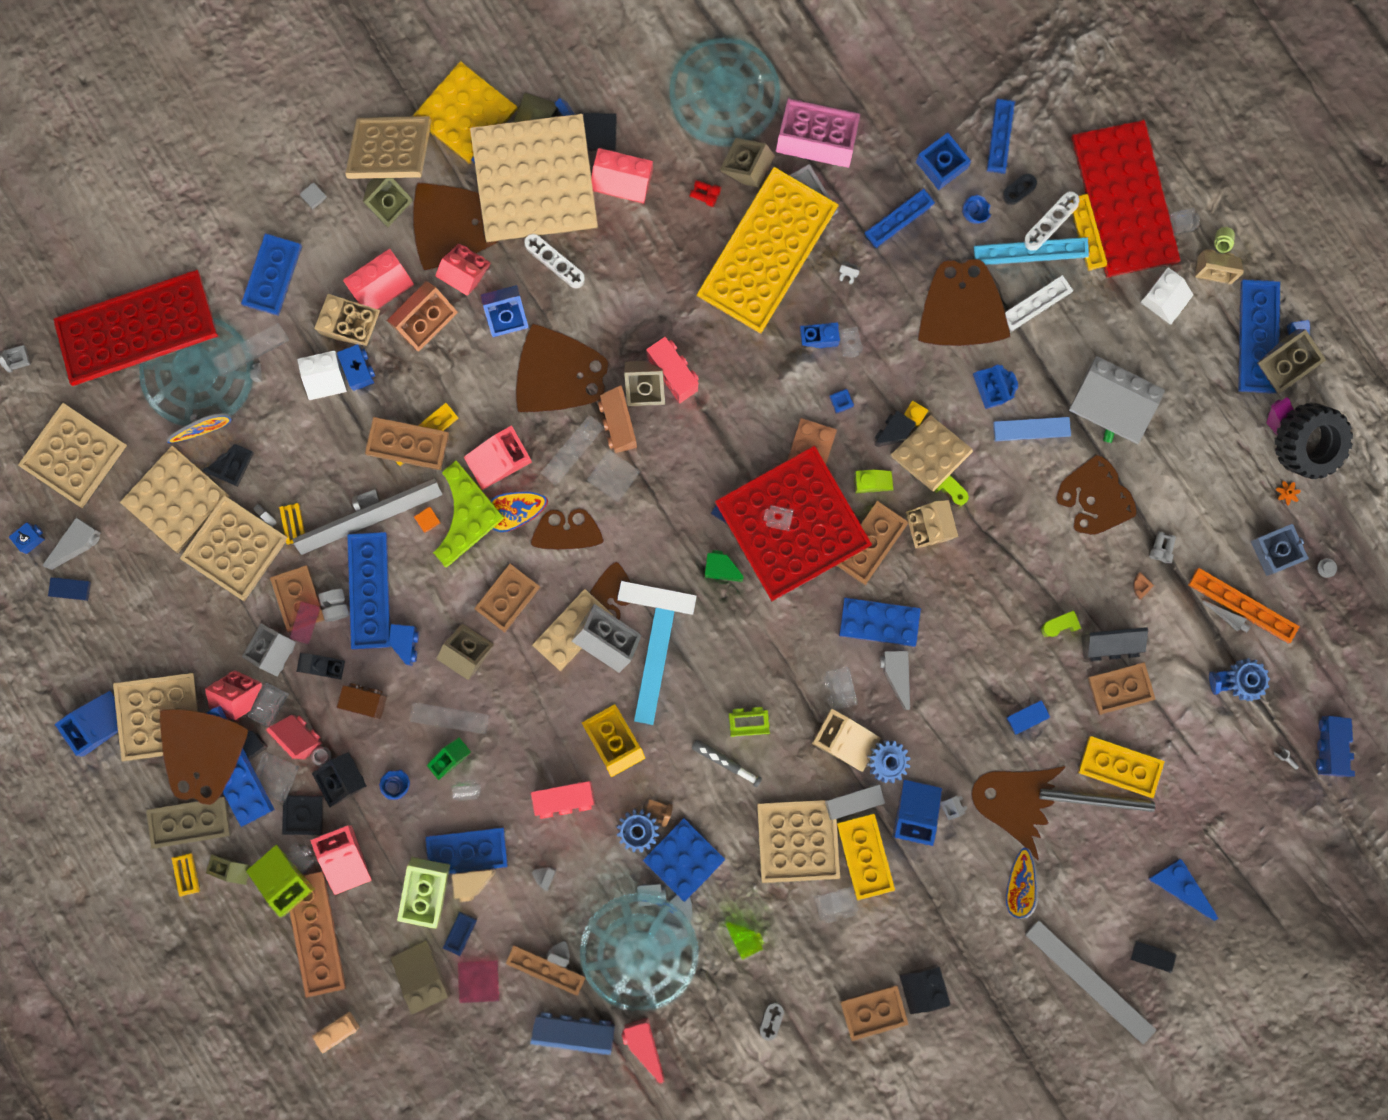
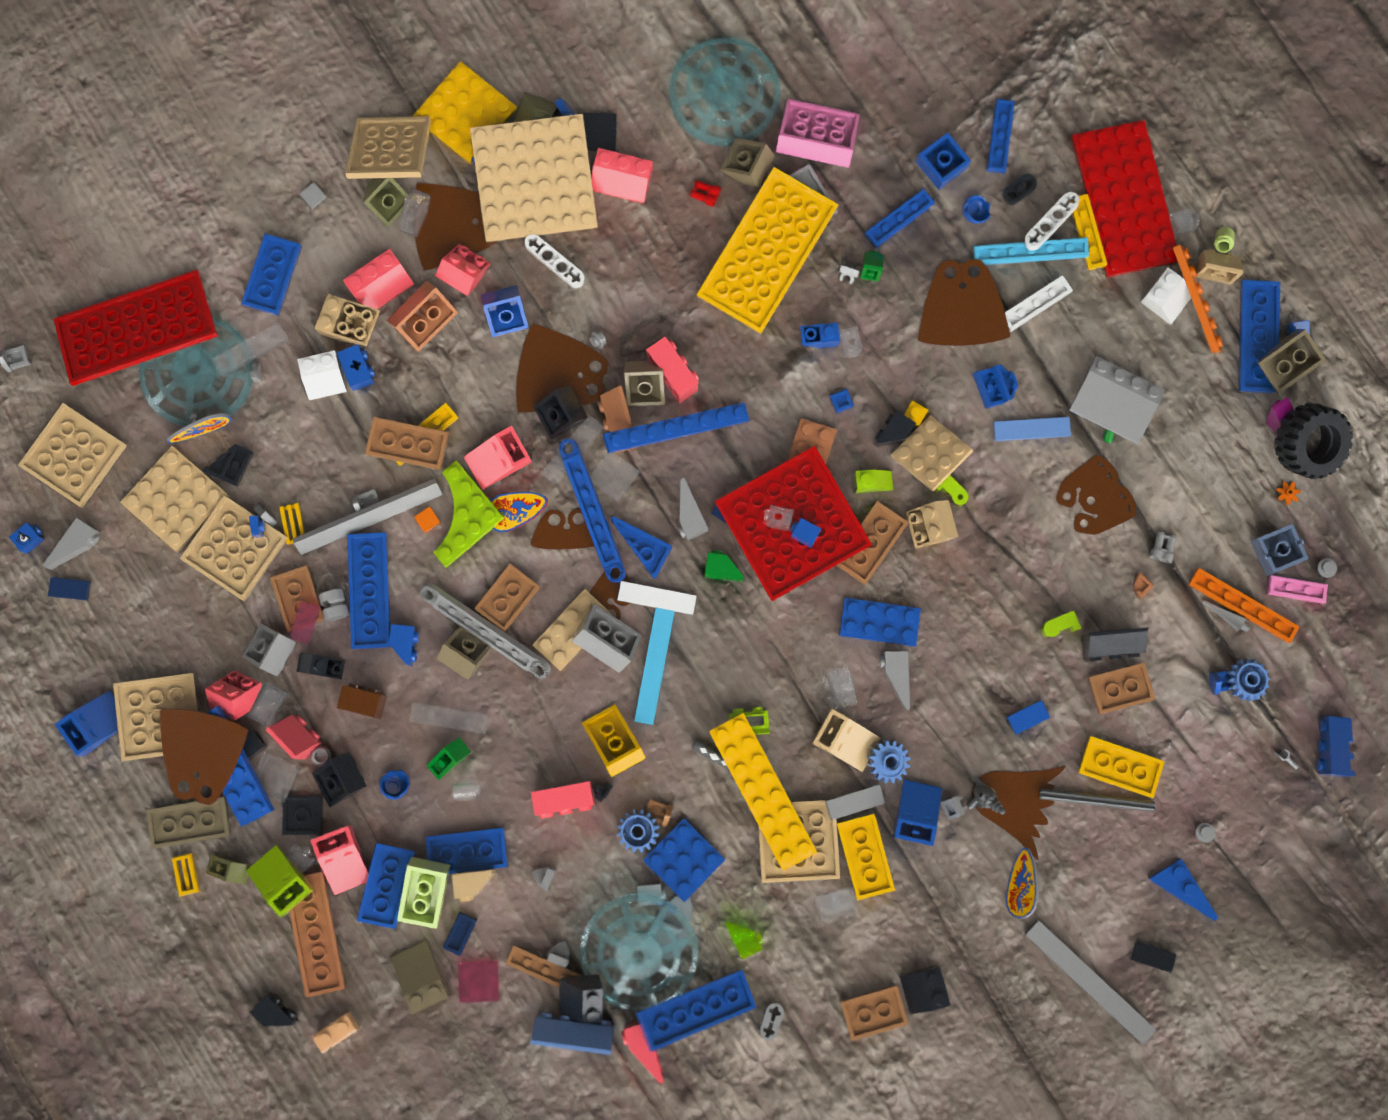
none -> blue plate [249,515,266,538]
none -> black slope [249,993,298,1027]
none -> blue plate [356,843,415,929]
none -> clear slope [399,189,431,237]
none -> light grey plate [420,583,551,679]
none -> black slope [533,385,588,440]
none -> blue plate [559,439,626,583]
none -> black slope [559,974,603,1023]
none -> light grey plate [590,331,607,349]
none -> black plate [594,782,613,802]
none -> blue plate [602,403,750,454]
none -> blue wing [611,516,673,579]
none -> blue plate [636,970,757,1052]
none -> light grey slope [678,478,708,541]
none -> yellow plate [709,713,817,871]
none -> blue brick [790,518,821,548]
none -> green slope [860,250,884,282]
none -> dark grey piece [966,776,1006,815]
none -> orange plate [1173,245,1224,354]
none -> light grey plate [1195,823,1215,842]
none -> bright pink tile [1267,575,1328,604]

